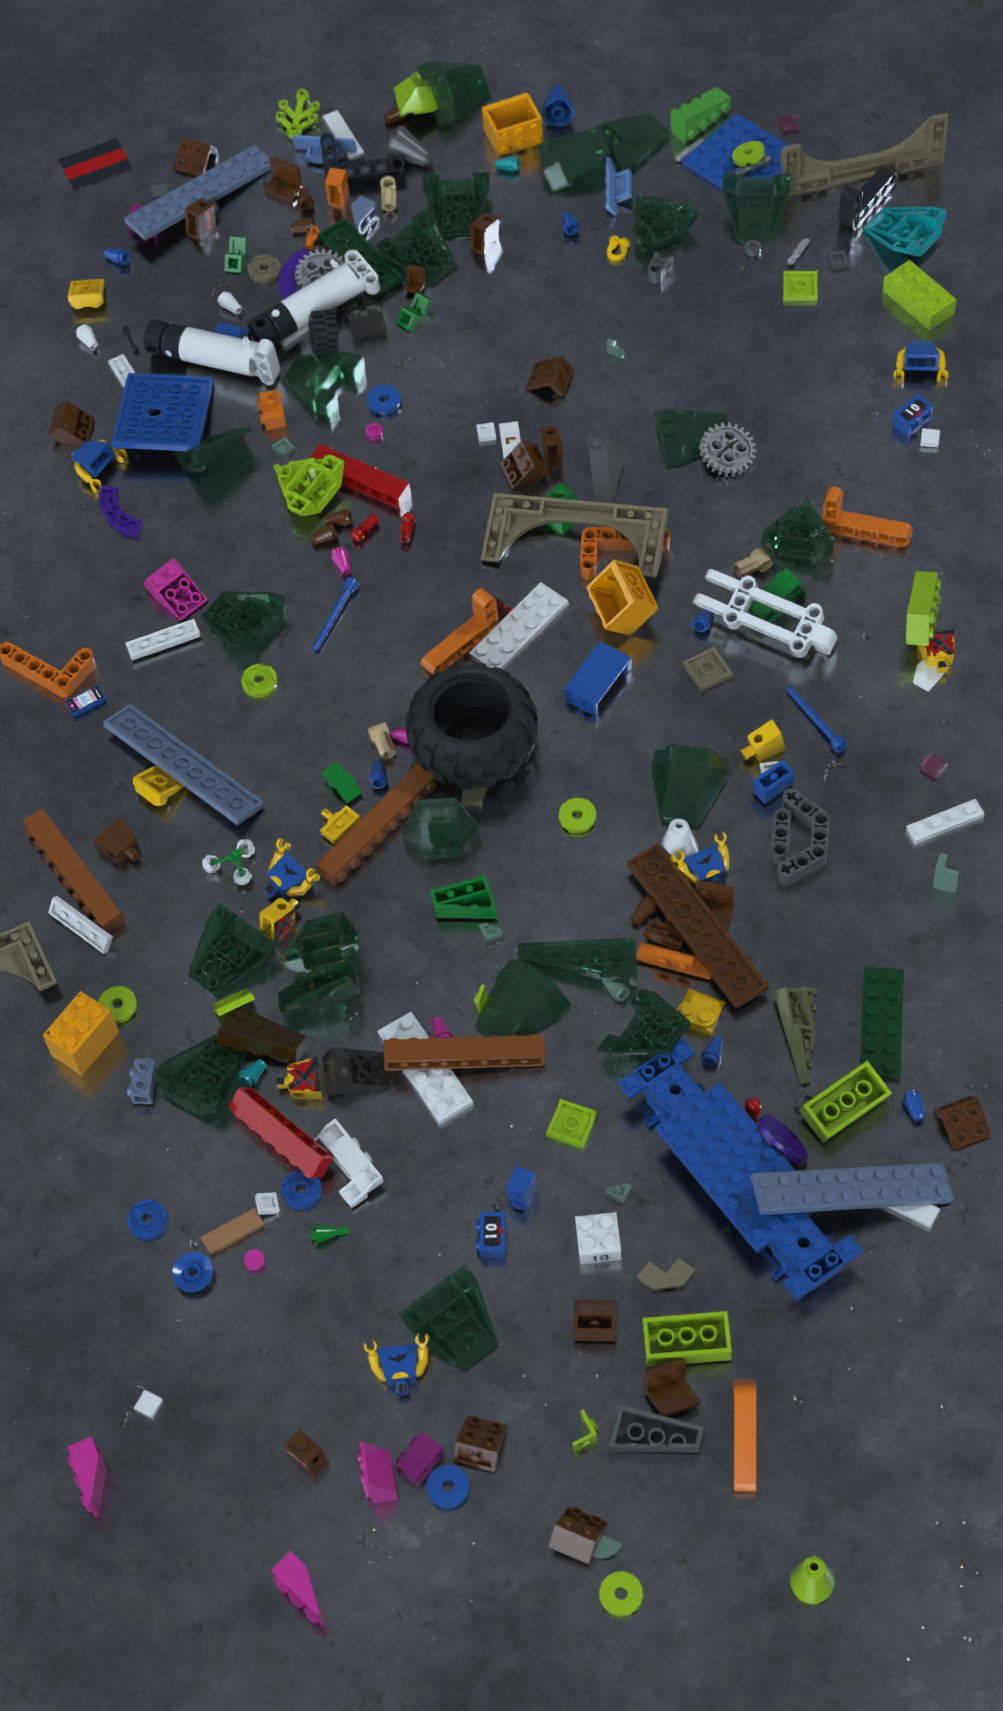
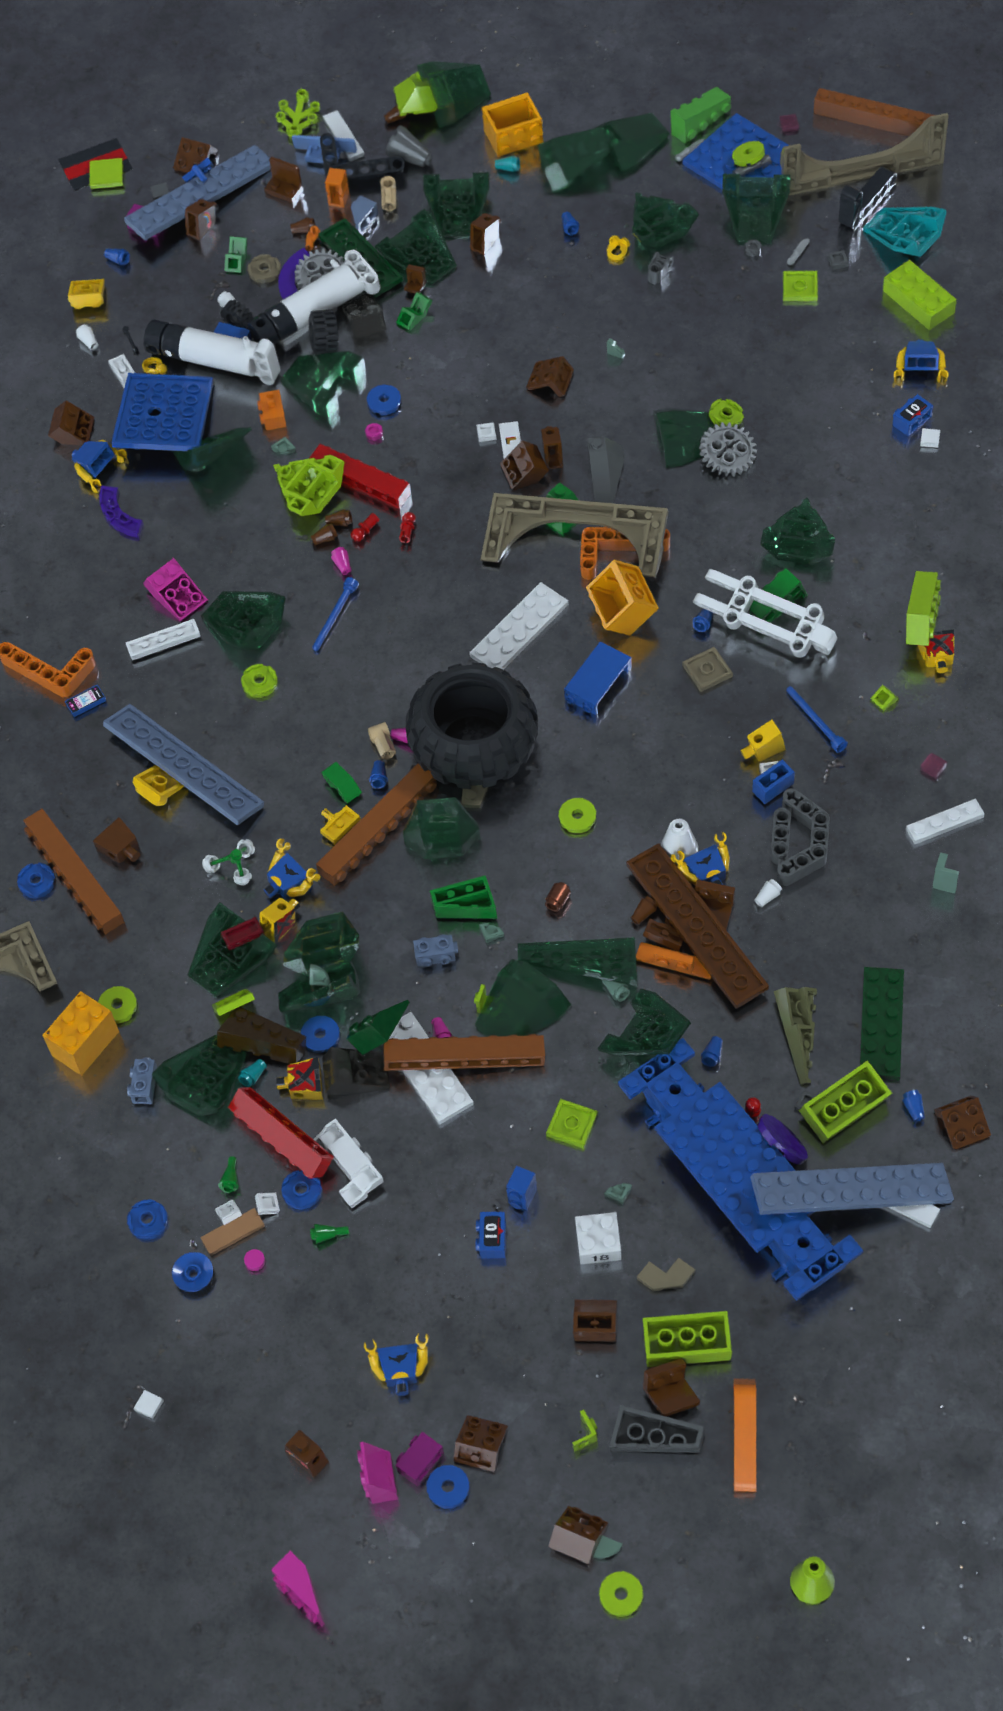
white tile [48,896,113,954] -> none
dark pink slope [66,1437,106,1518] -> none
reddish brown cone [298,187,314,211] -> none
clear green wedge [398,1264,498,1370] -> none
orange beam [421,588,498,675] -> none
clear red slope [493,596,513,617] -> none
blue cone [542,85,575,127] -> none
medium blue bracket [605,156,632,216] -> none
clear green wedge [651,744,729,825] -> none
yellow slope [674,989,726,1036] -> none
tan piece [734,548,773,578] -> none
orange beam [822,487,913,547] -> none
white sticker [913,660,949,692] -> none
none -> blue tile [17,863,56,899]
none -> lime tile [90,158,123,189]
none -> yellow piece [142,357,167,375]
none -> blue plate [182,157,214,183]
none -> white tile [215,1199,242,1225]
none -> green cone [218,1156,238,1193]
none -> black tyre [220,300,253,329]
none -> dark red tile [221,917,265,950]
none -> blue tile [301,1016,340,1054]
none -> sand green tile [310,964,330,986]
none -> dark green slope [346,1000,410,1055]
none -> sand blue brick [413,934,458,967]
none -> copper brick [545,882,571,912]
none -> lime tile [709,399,744,427]
none -> white cone [754,879,782,908]
none -> dark orange brick [814,88,935,136]
none -> lime slope [870,685,899,711]

